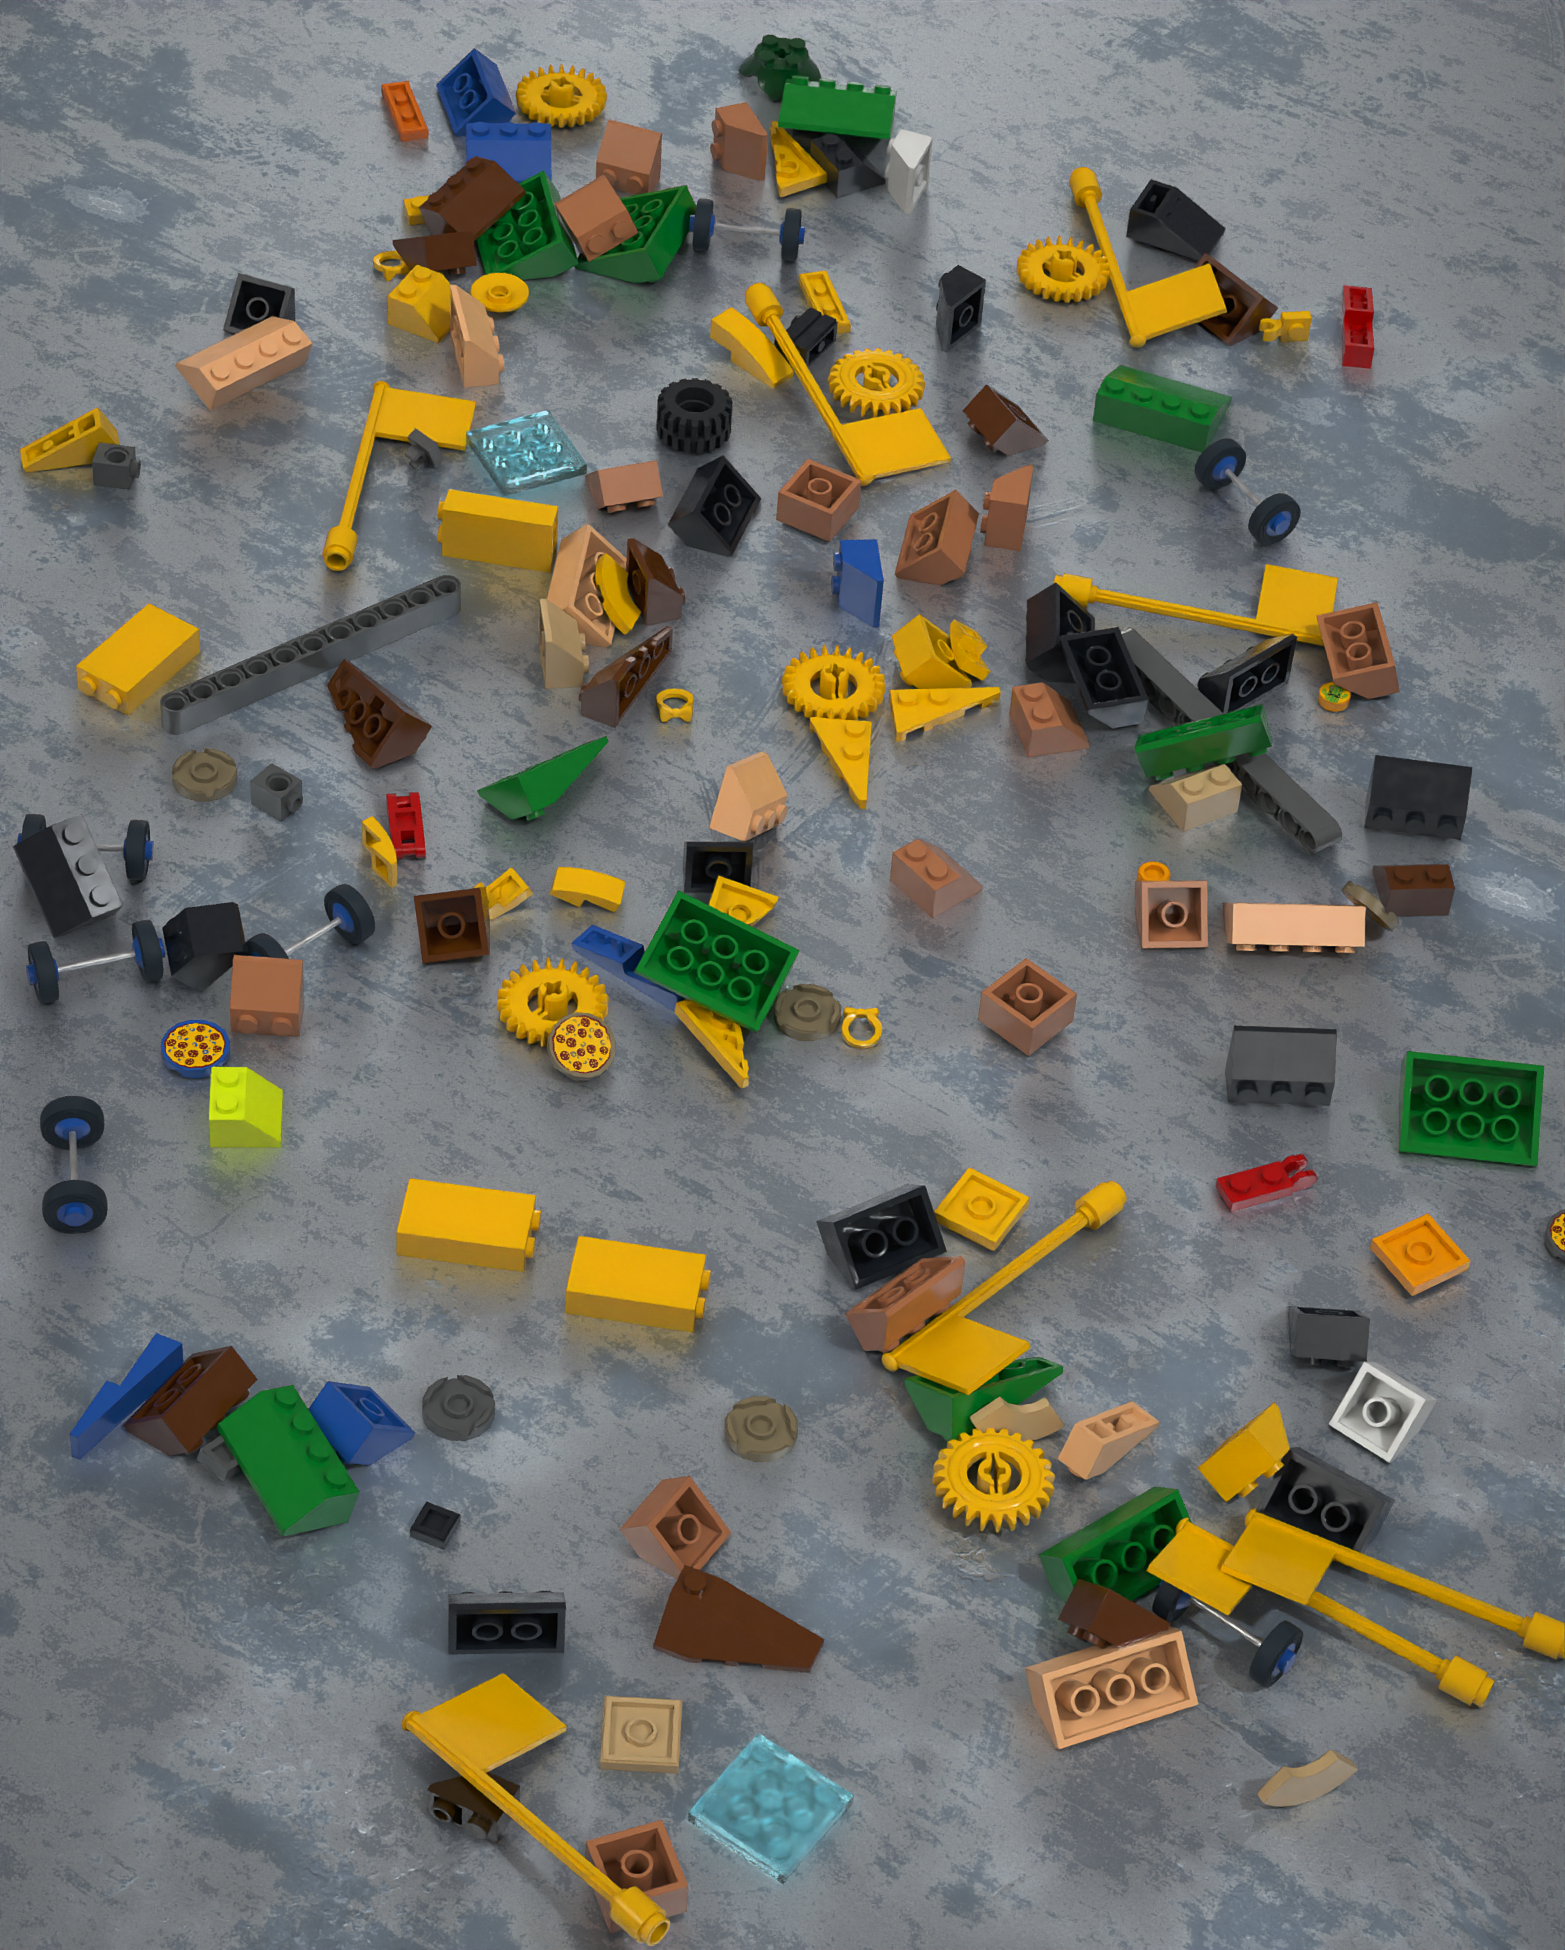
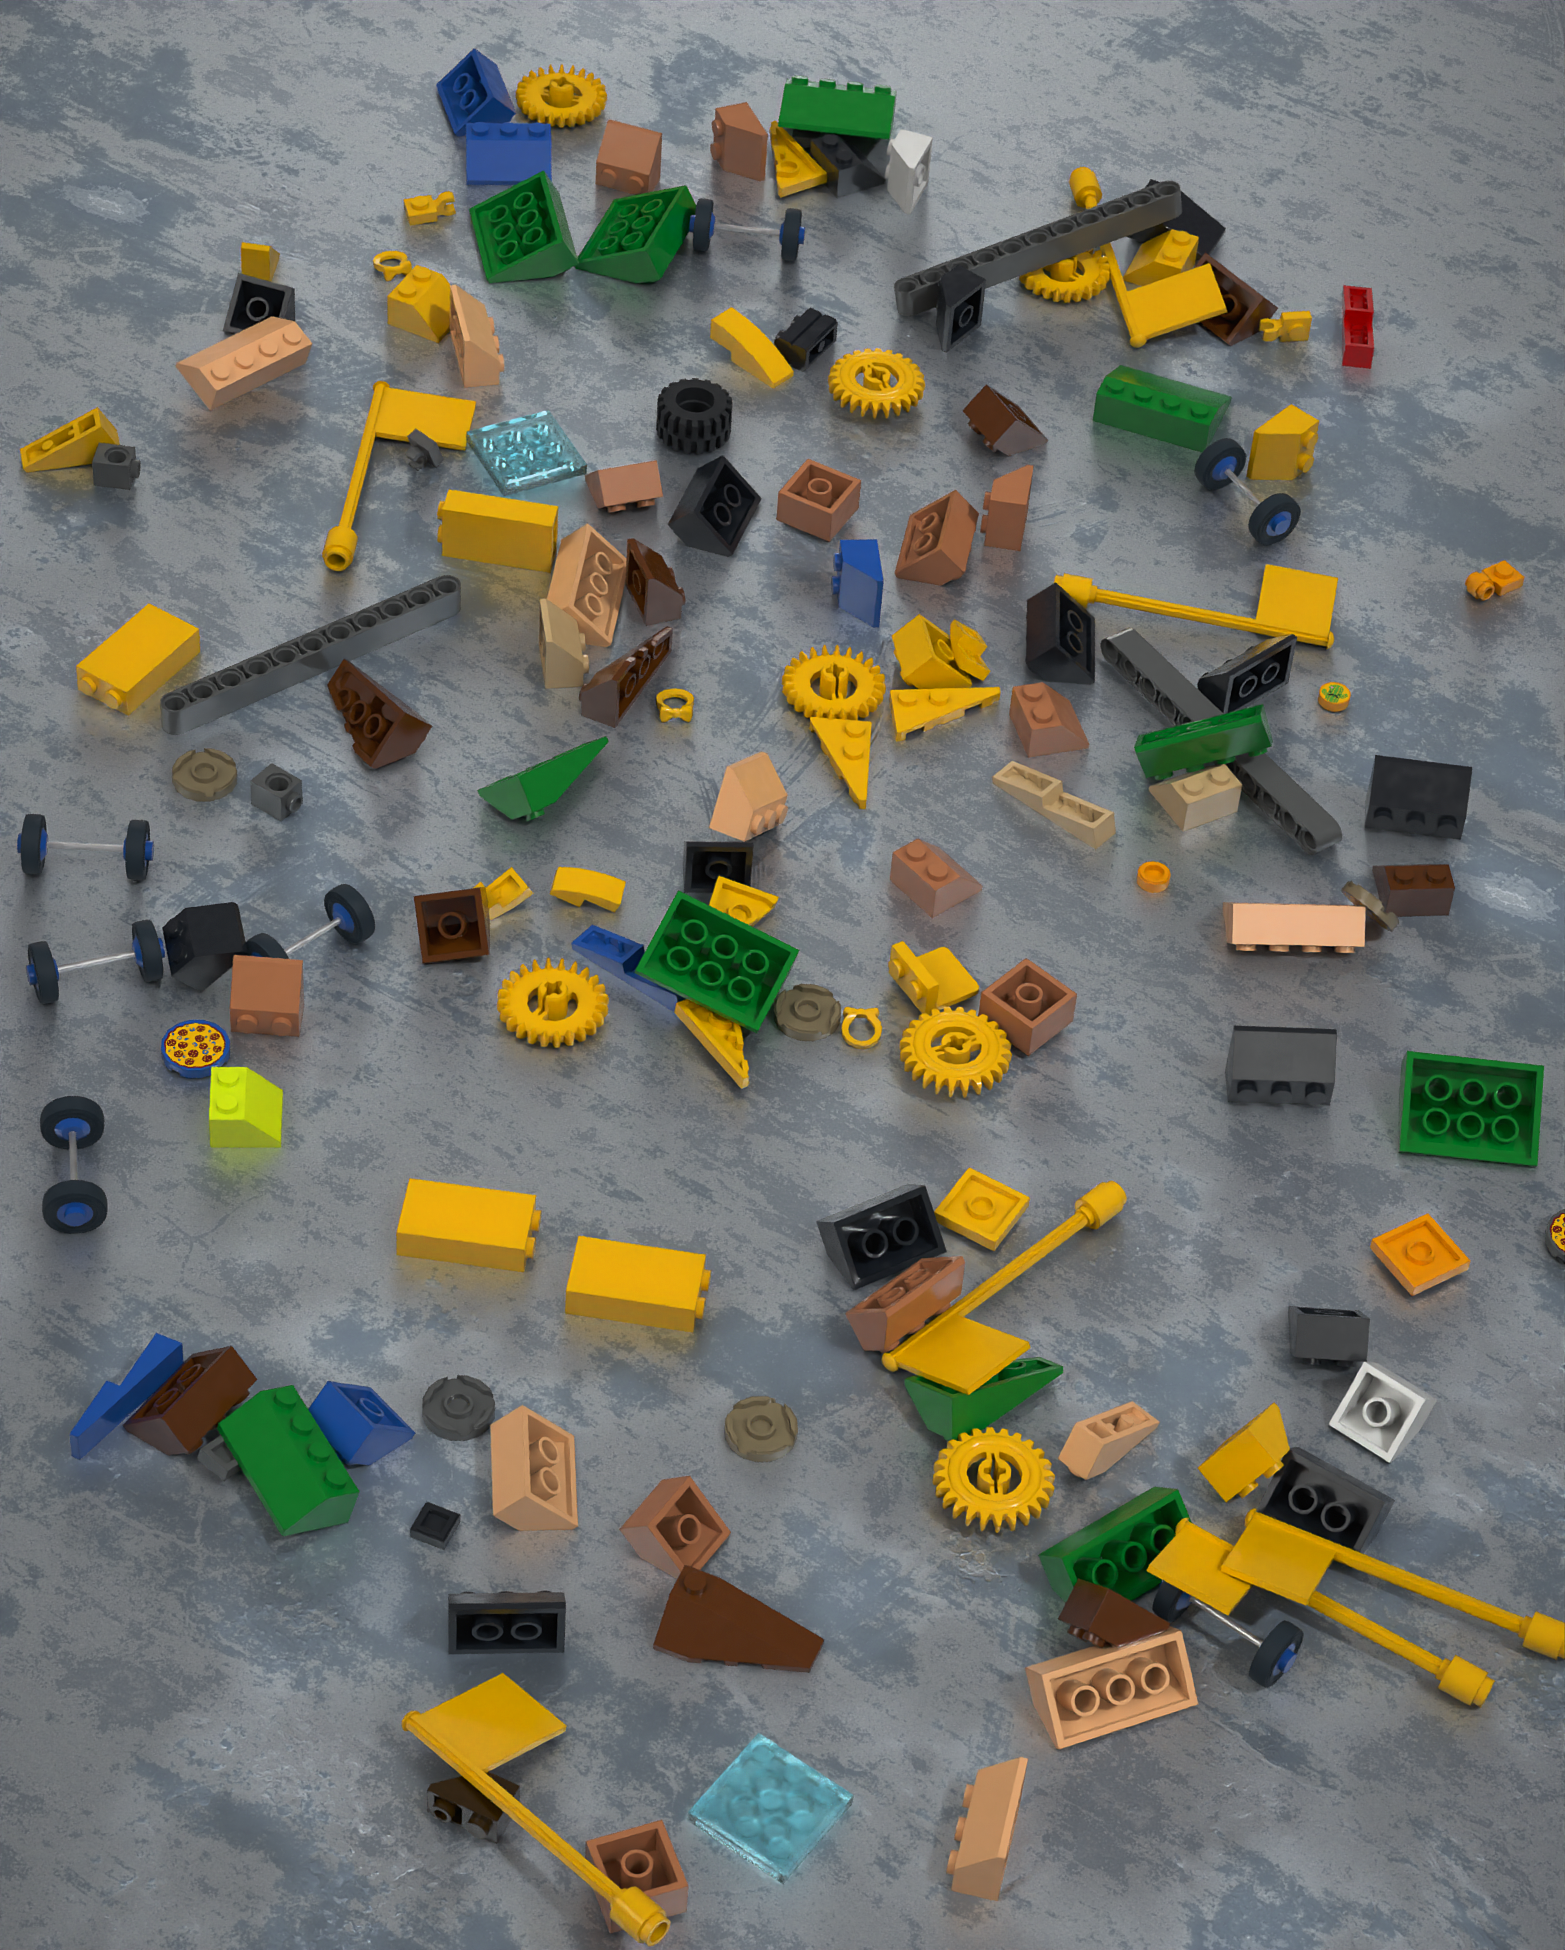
black slope [13,814,123,939] -> none
yellow slope [362,816,397,888] -> none
orange tile [381,81,429,142] -> none
red plate [386,792,426,860] -> none
reddish brown slope [392,231,477,275] -> none
reddish brown slope [419,156,526,241] -> none
yellow dish [470,273,529,312] -> none
tile [547,1012,616,1081] -> none
nougat slope [554,175,638,262] -> none
yellow tile [595,553,641,635] -> none
tan tile [600,1696,682,1774] -> none
dark green brick [739,34,822,102] -> none
yellow flag [745,283,951,487] -> none
yellow tile [798,271,851,334] -> none
tan tile [969,1397,1065,1441] -> none
black slope [1058,627,1149,728] -> none
nougat slope [1135,880,1208,948] -> none
red hinge [1215,1153,1318,1212] -> none
tan tile [1257,1750,1358,1807] -> none
nougat slope [1317,602,1399,699] -> none
none -> yellow slope [241,242,280,282]
none -> light nougat slope [490,1405,578,1531]
none -> yellow bracket [888,941,979,1015]
none -> dark grey beam [894,181,1182,316]
none -> yellow gear [899,1007,1012,1098]
none -> light nougat slope [946,1757,1028,1901]
none -> tan slope [992,761,1116,850]
none -> yellow slope [1123,229,1199,286]
none -> yellow slope [1246,404,1319,480]
none -> light orange plate [1465,560,1525,601]

